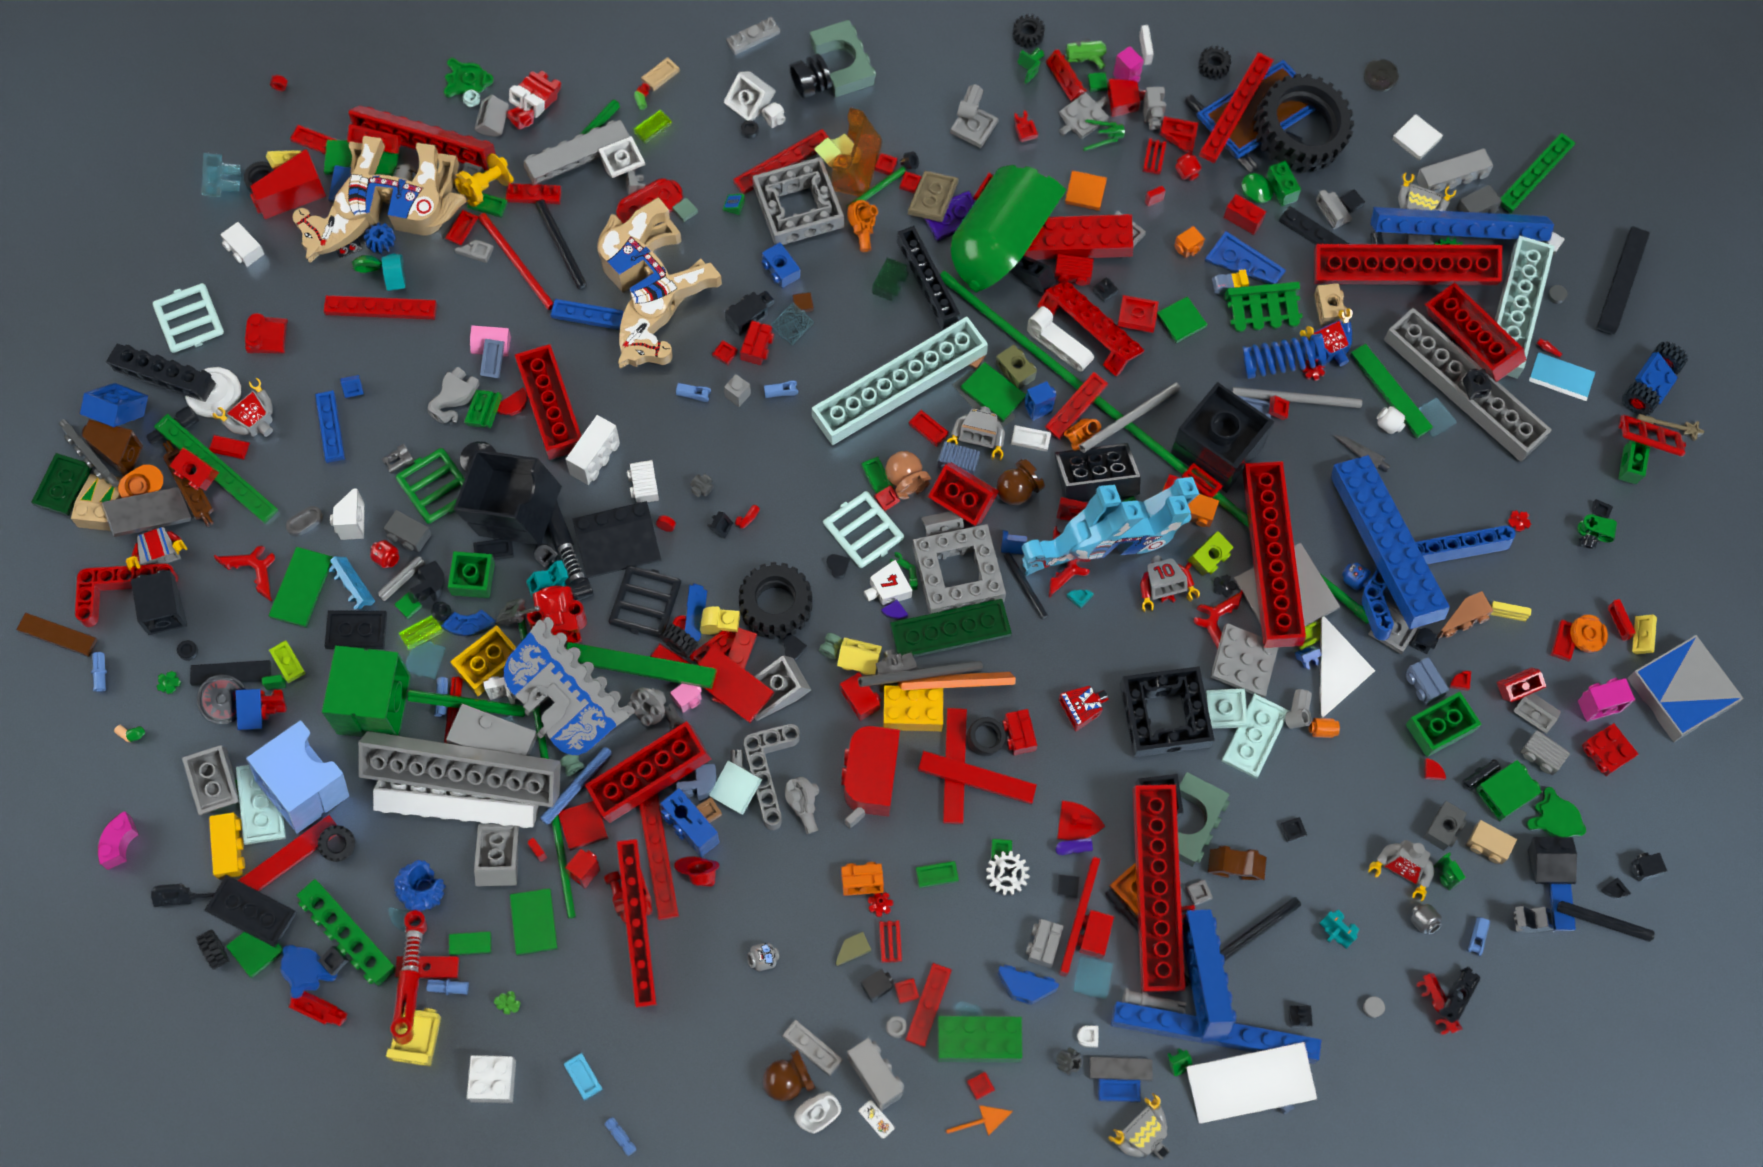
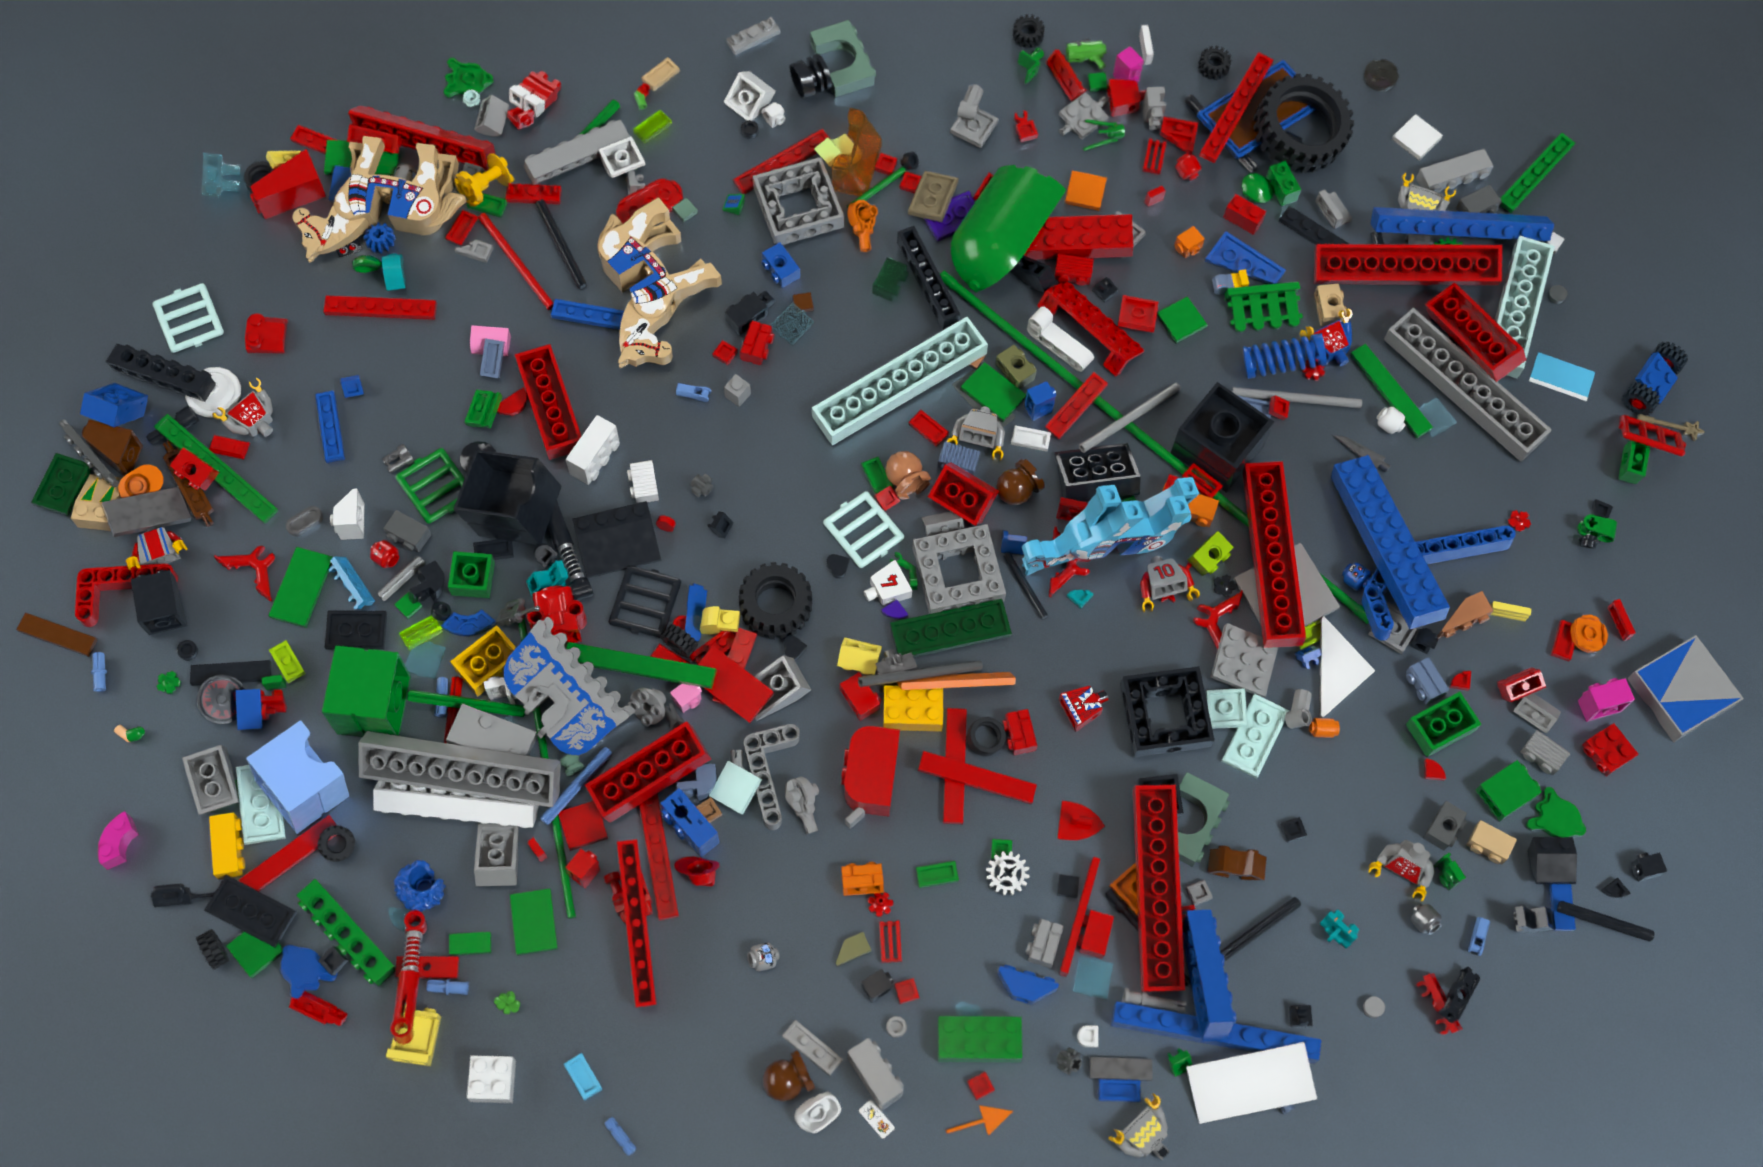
white brick [220,222,264,267] -> none
red axle [270,75,288,91] -> none
light grey hips [428,367,480,424] -> none
red arm [735,505,760,529] -> none
medium blue bar [764,380,798,398] -> none
sand green wheel [819,633,843,659] -> none
red tile [905,963,952,1048] -> none
dark purple bar [1055,838,1093,855] -> none
orange piece [1064,418,1101,450] -> none
black tile [1340,189,1365,214] -> none
black brick [1462,369,1492,400] -> none
black pin [1462,759,1501,791] -> none
red piece [1536,338,1562,357] -> none
black beam [1596,226,1650,335] -> none
light yellow plate [1632,614,1657,654] -> none

